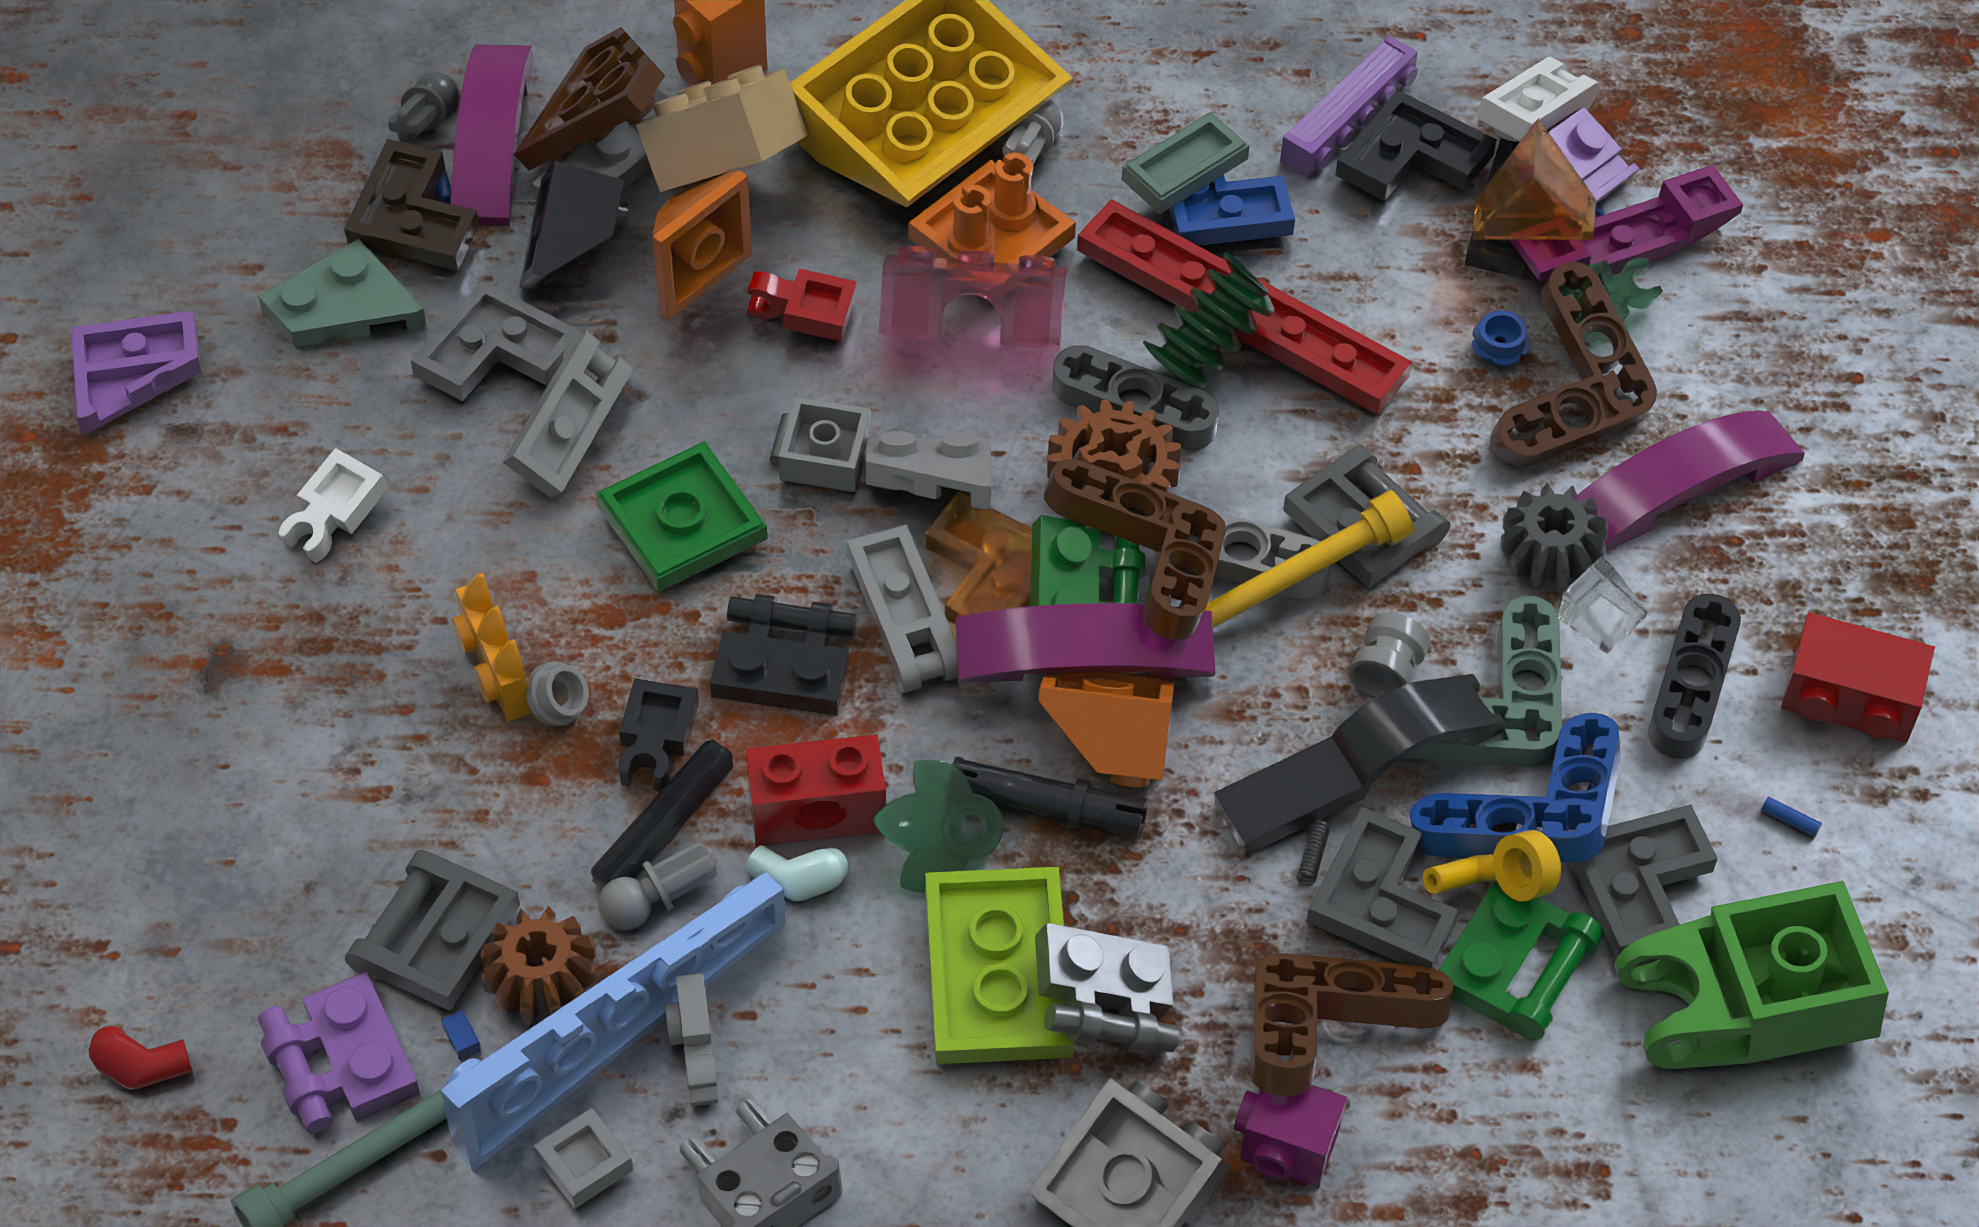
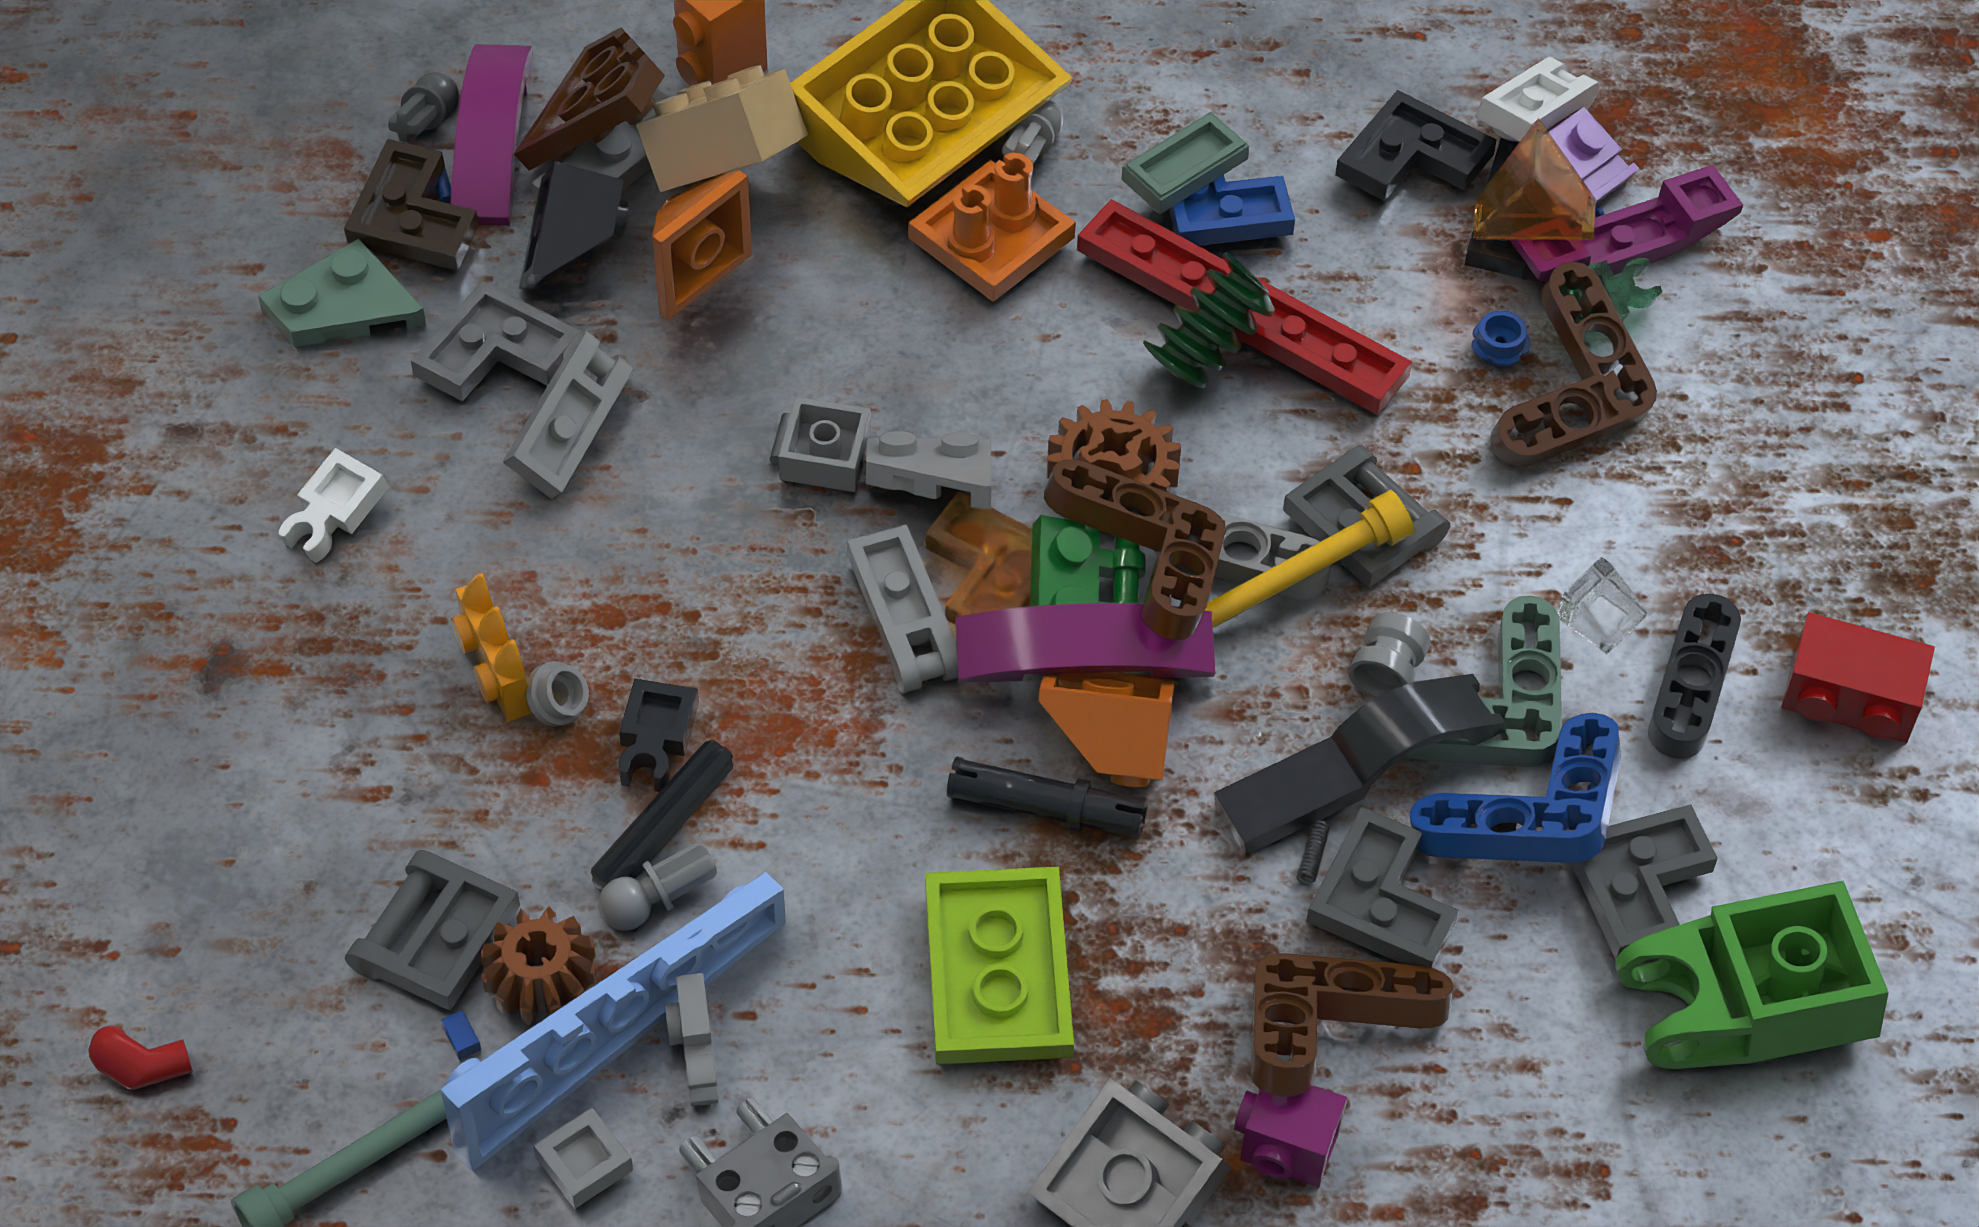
medium lavender wing [71,311,202,433] -> none
medium lavender plate [258,972,420,1134] -> none
green plate [596,441,768,592] -> none
black plate [710,594,857,716] -> none
light aqua arm [745,845,849,902] -> none
red brick [746,734,887,847] -> none
red plate [747,268,857,341] -> none
clear green plate [872,759,1004,892] -> none
clear pink arch [878,246,1067,350] -> none
flat silver plate [1035,923,1180,1055] -> none
dark grey beam [1052,345,1219,450] -> none
medium lavender piece [1280,35,1418,177] -> none
yellow plate [1422,830,1561,901] -> none
green plate [1439,881,1604,1040] -> none
dark grey gear [1500,483,1608,592] -> none
magenta slope [1577,410,1805,551] -> none
blue piece [1761,796,1822,837] -> none

